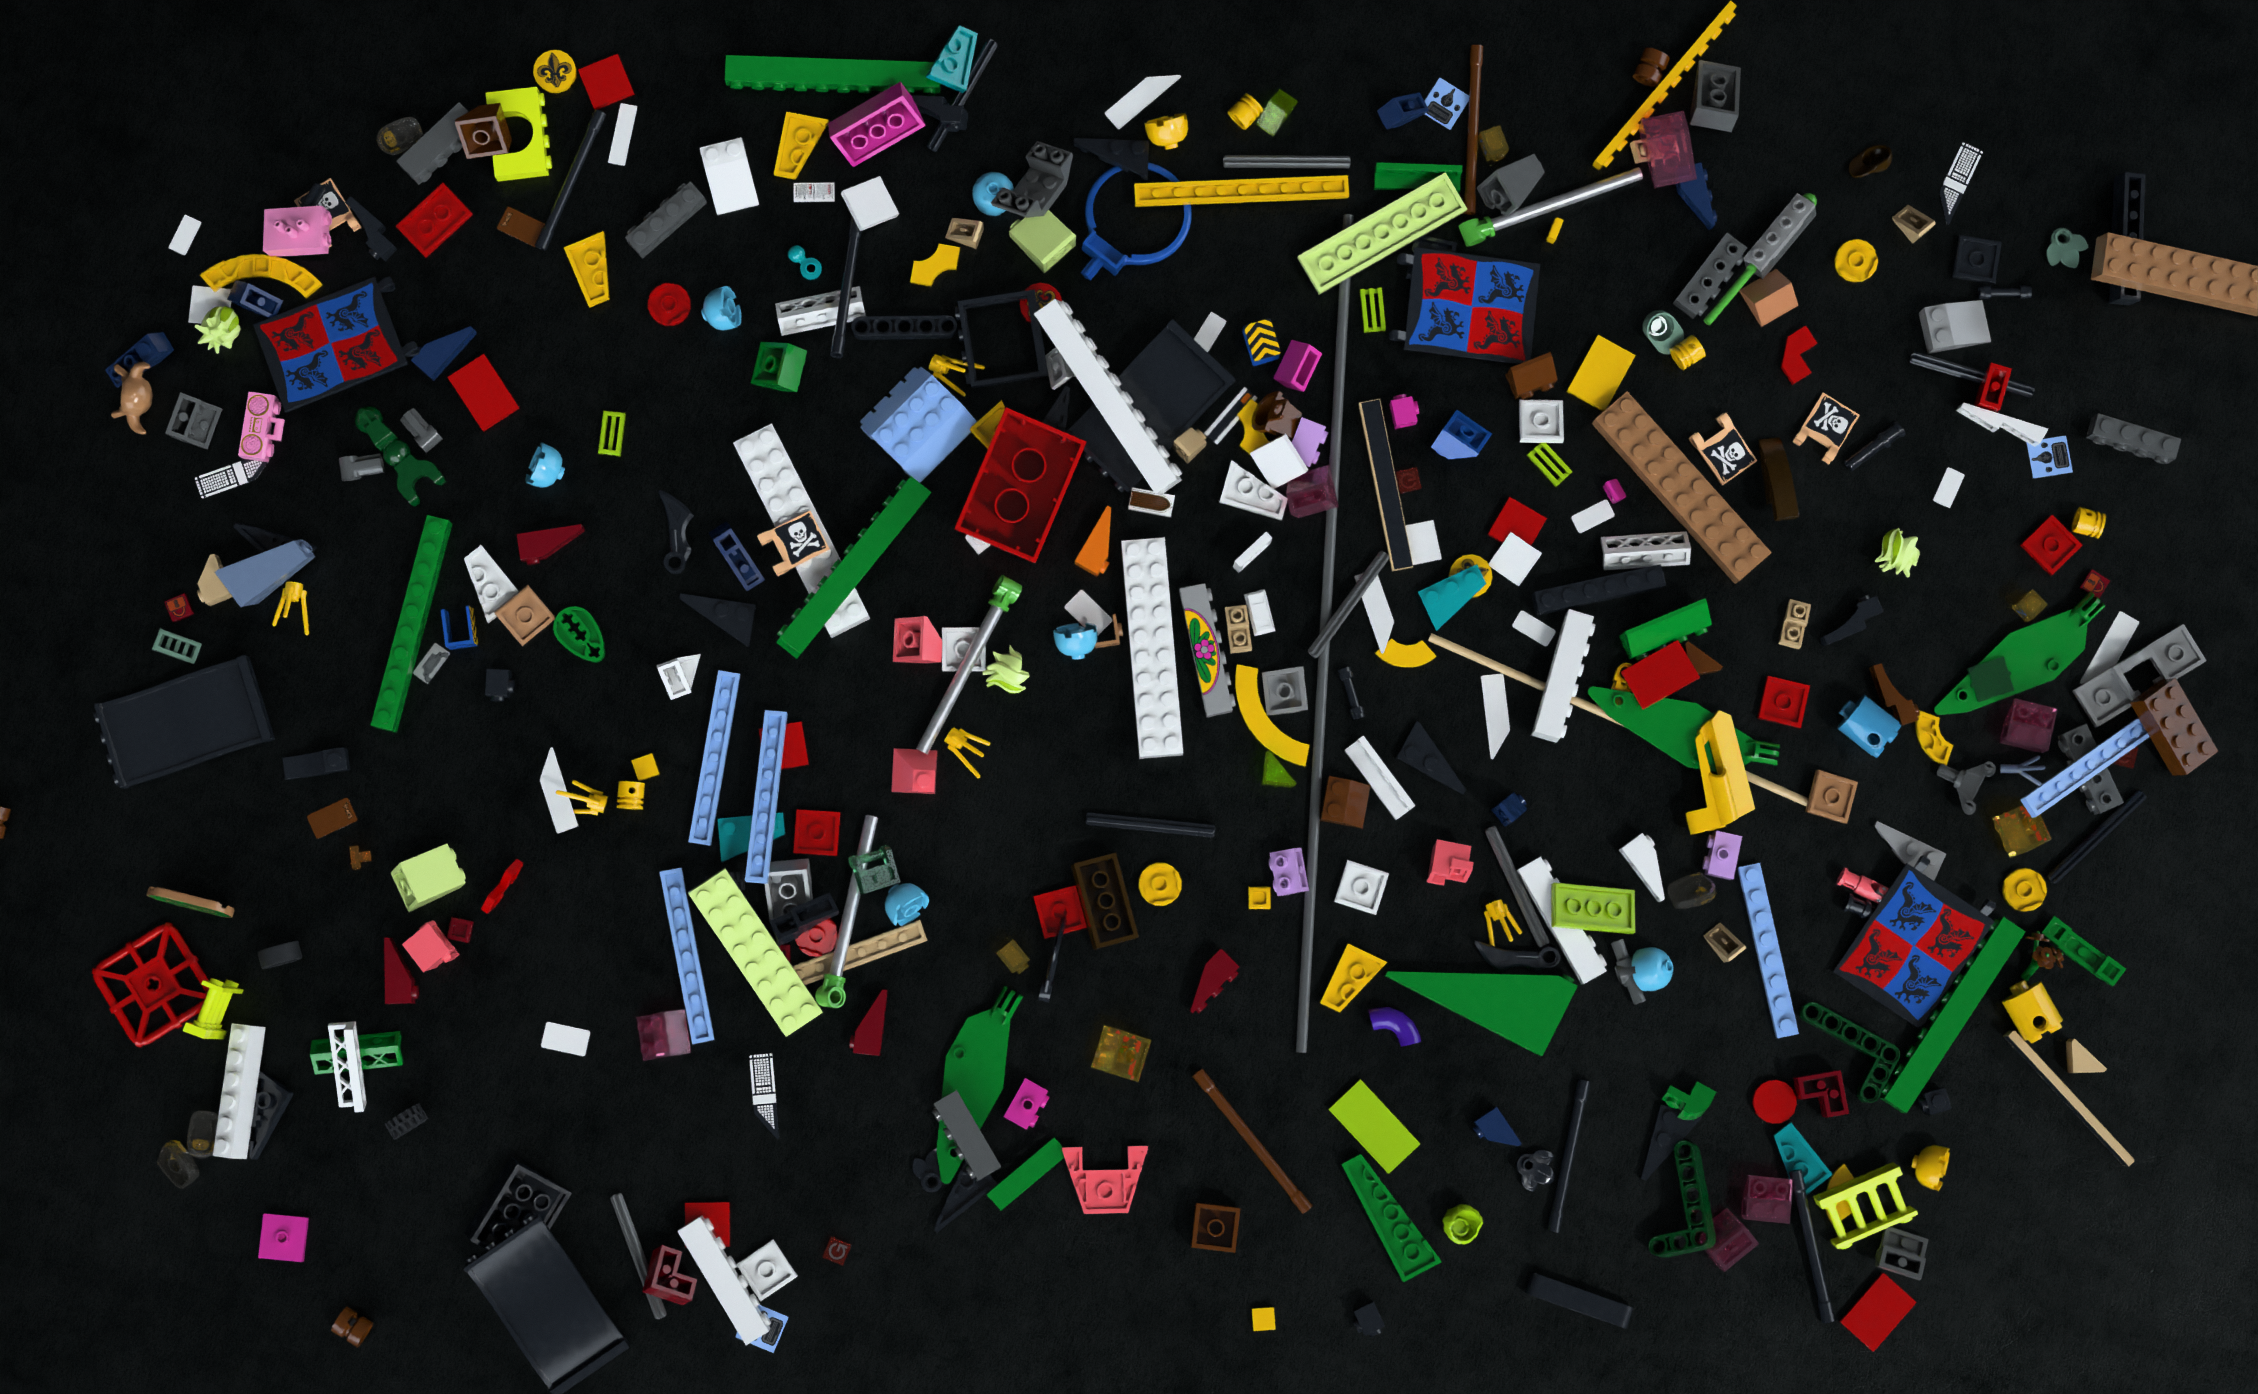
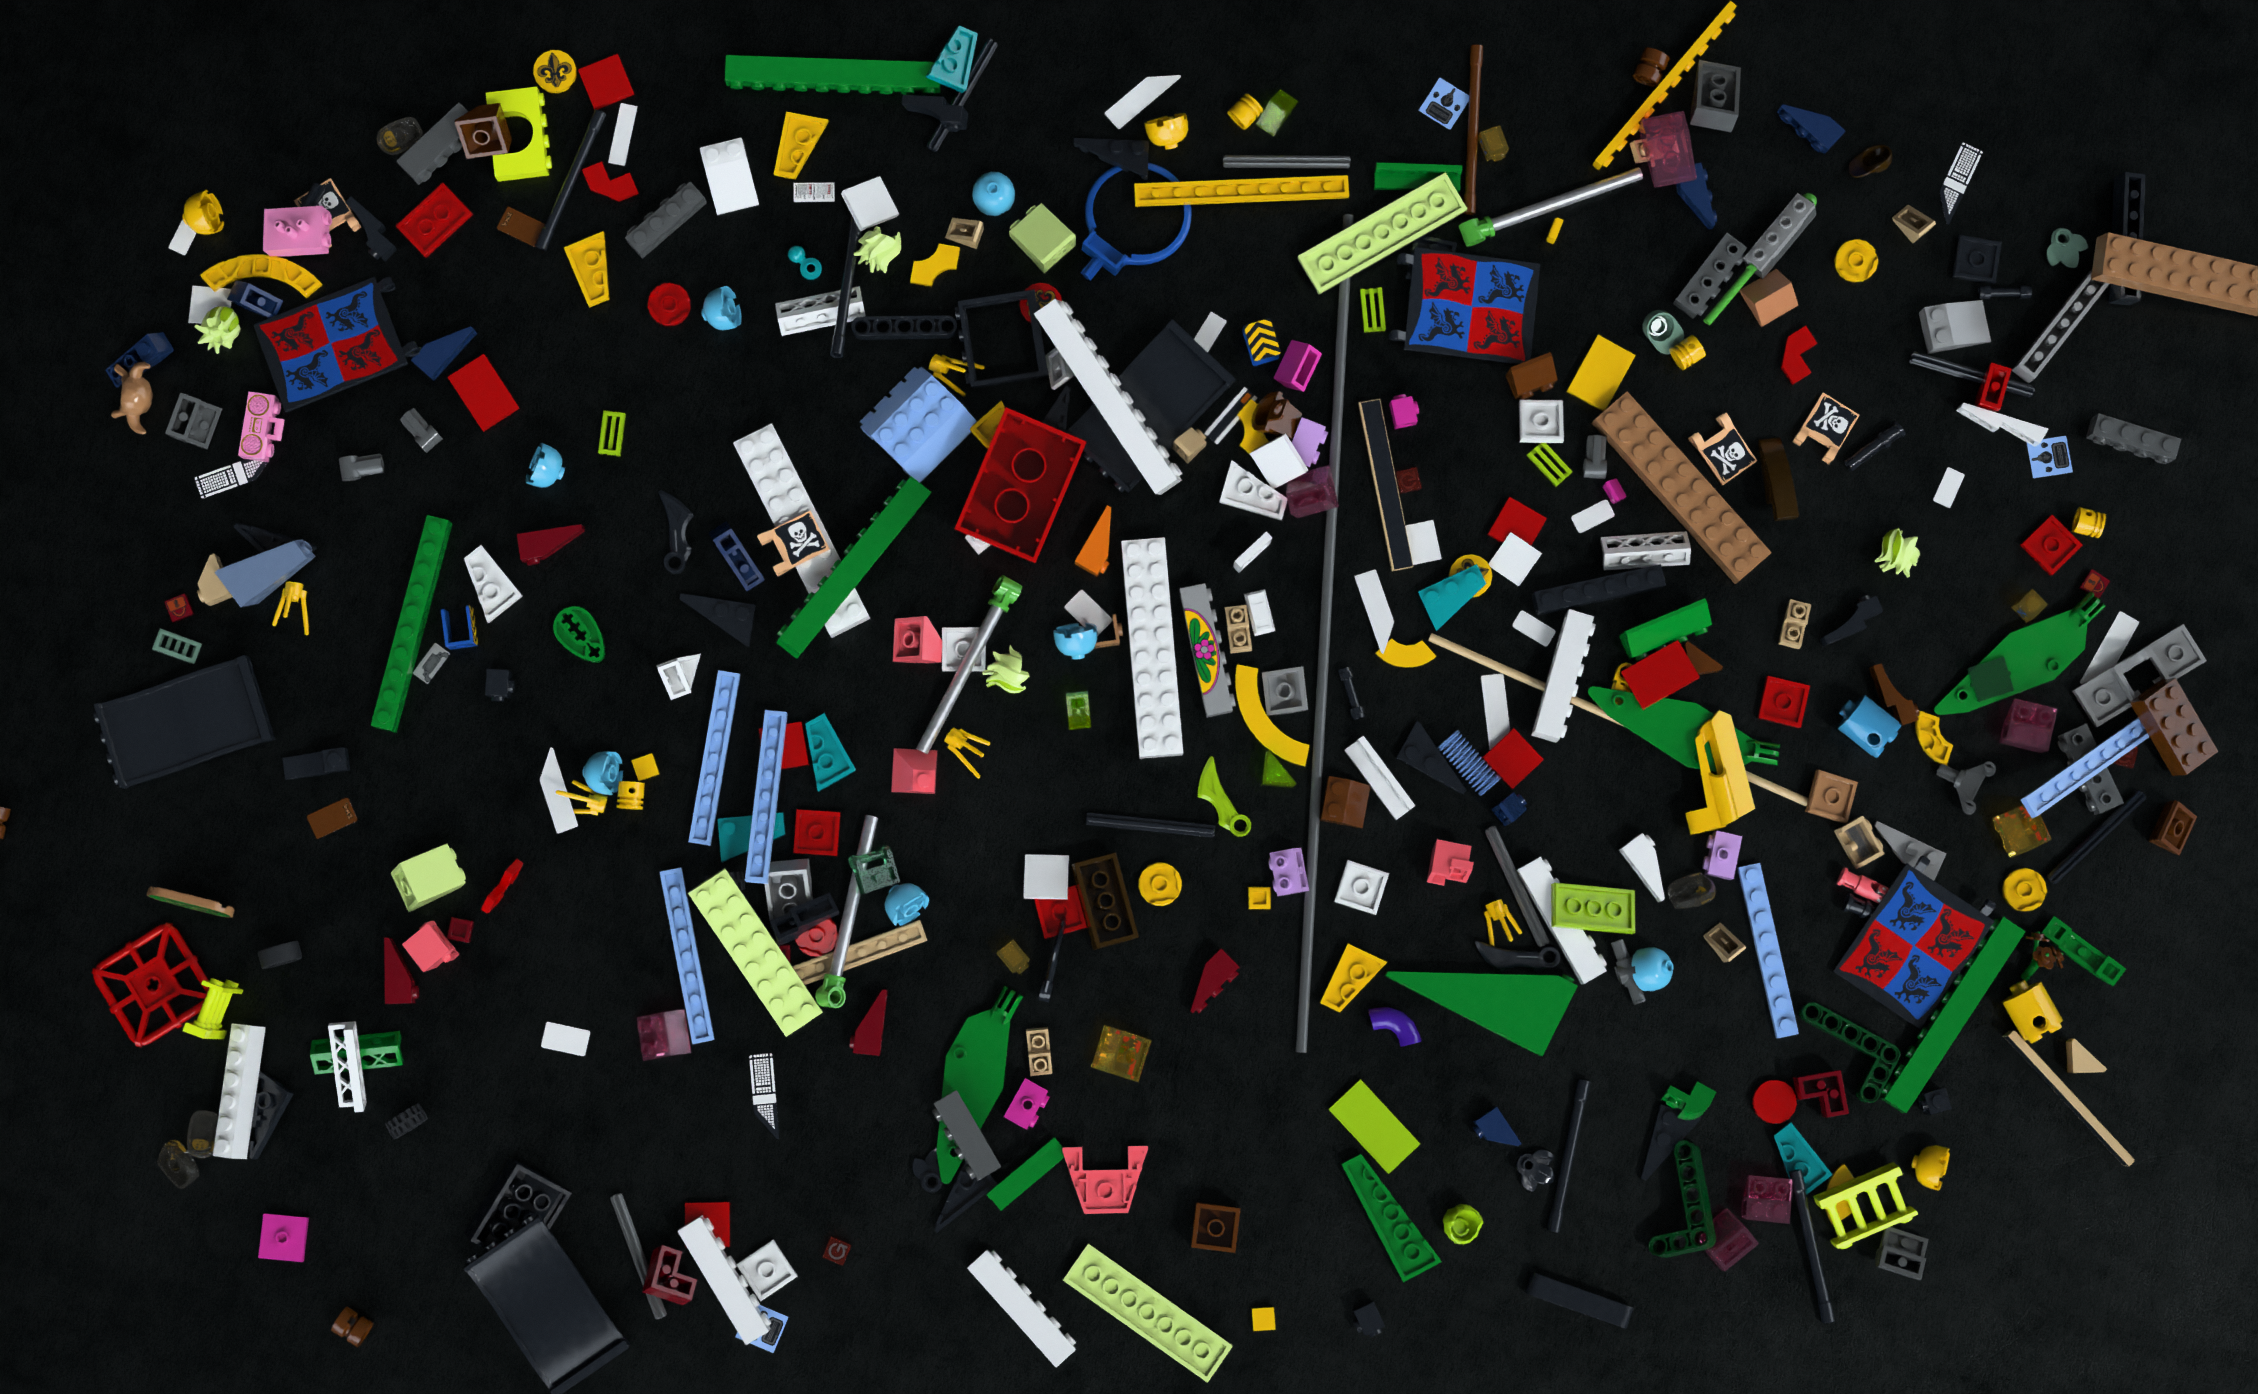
clear orange tile [349,846,371,870] -> none
dark green piece [355,406,446,507] -> none
medium nougat tile [494,584,556,646] -> none
green slope [751,342,807,392] -> none
dark pink slope [828,81,926,167] -> none
dark grey slope [991,141,1073,218] -> none
tile [1128,488,1175,518] -> none
reddish brown piece [1192,1068,1313,1214] -> none
dark grey axle [1308,551,1389,658] -> none
dark blue slope [1377,92,1429,129] -> none
blue slope [1431,410,1492,459] -> none
dark grey slope [1476,154,1545,216] -> none
red tile [1839,1272,1917,1352] -> none
sand blue plant [2000,755,2046,786] -> none
none -> yellow cylinder [183,190,224,235]
none -> red tile [582,161,639,202]
none -> medium azure cylinder [583,751,623,795]
none -> teal wing [805,713,856,792]
none -> yellowish green hair [854,226,901,273]
none -> white brick [967,1249,1076,1367]
none -> white tile [1024,854,1069,900]
none -> tan slope [1026,1027,1052,1076]
none -> yellowish green plate [1063,1244,1233,1383]
none -> clear neon green slope [1066,691,1091,730]
none -> lime piece [1198,756,1251,837]
none -> medium blue piece [1438,730,1500,796]
none -> red tile [1482,728,1544,790]
none -> dark grey piece [1583,435,1607,479]
none -> dark blue slope [1777,104,1845,154]
none -> tan window [1834,816,1885,869]
none -> light grey brick [2011,270,2110,383]
none -> reddish brown slope [2148,800,2197,856]

